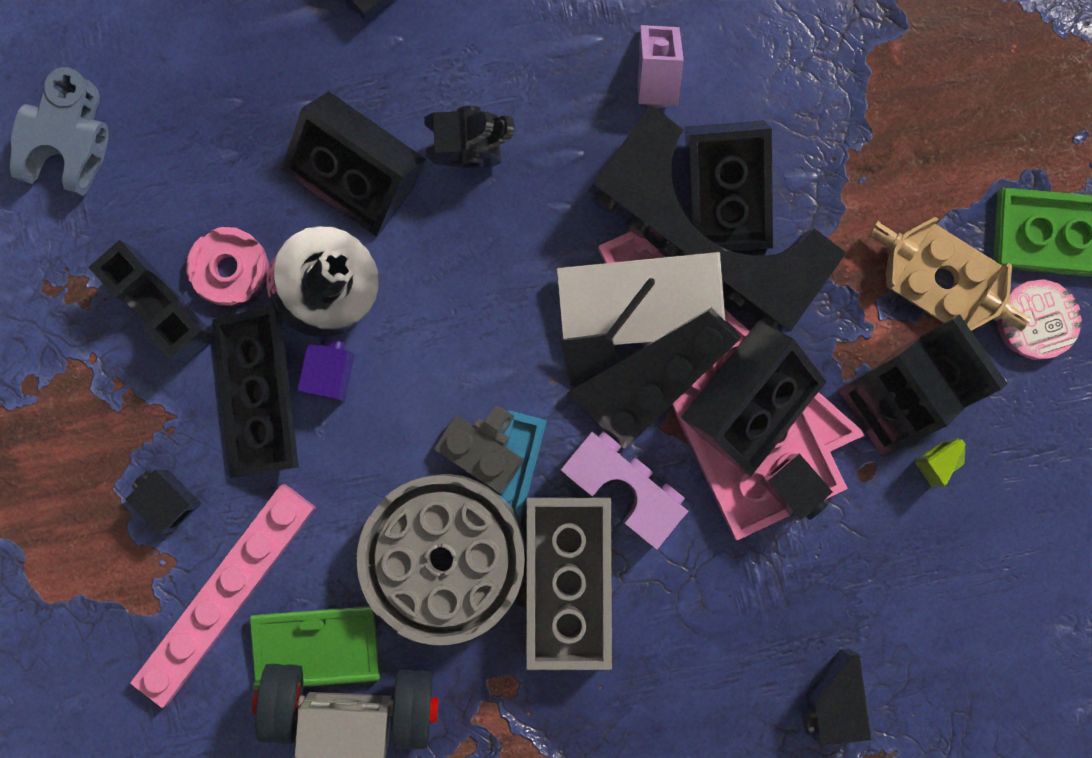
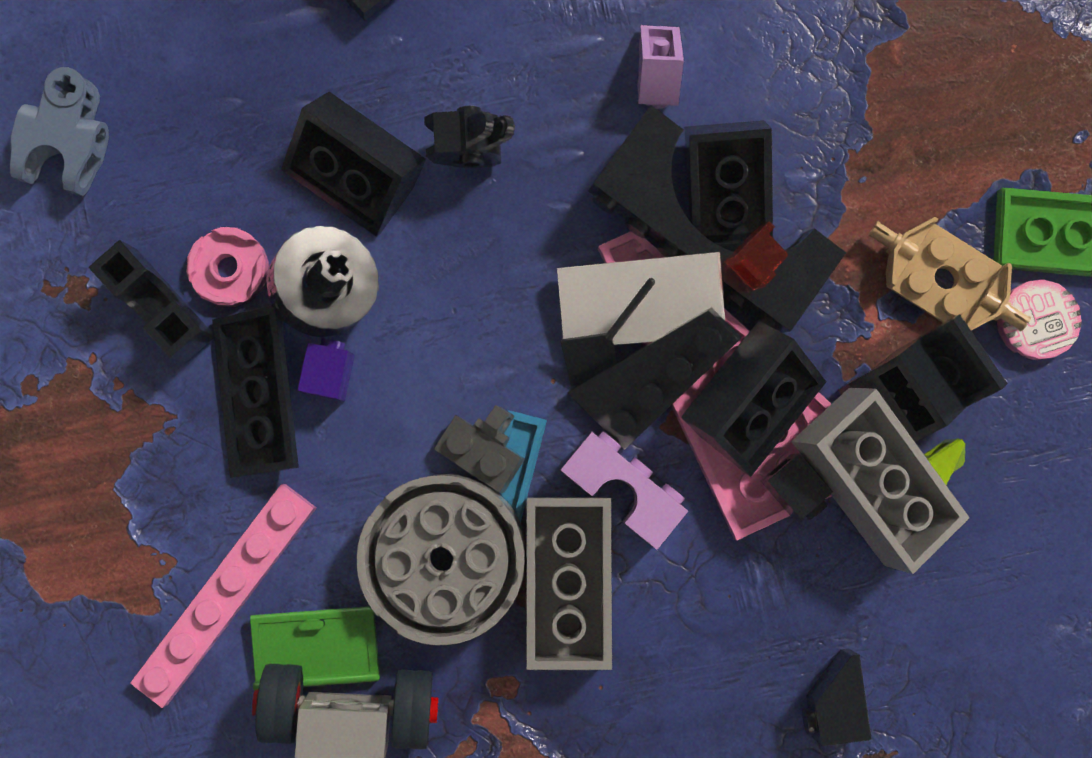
black brick [125,470,202,535] -> none
none -> clear red panel [725,221,788,290]
none -> light grey brick [791,388,969,574]

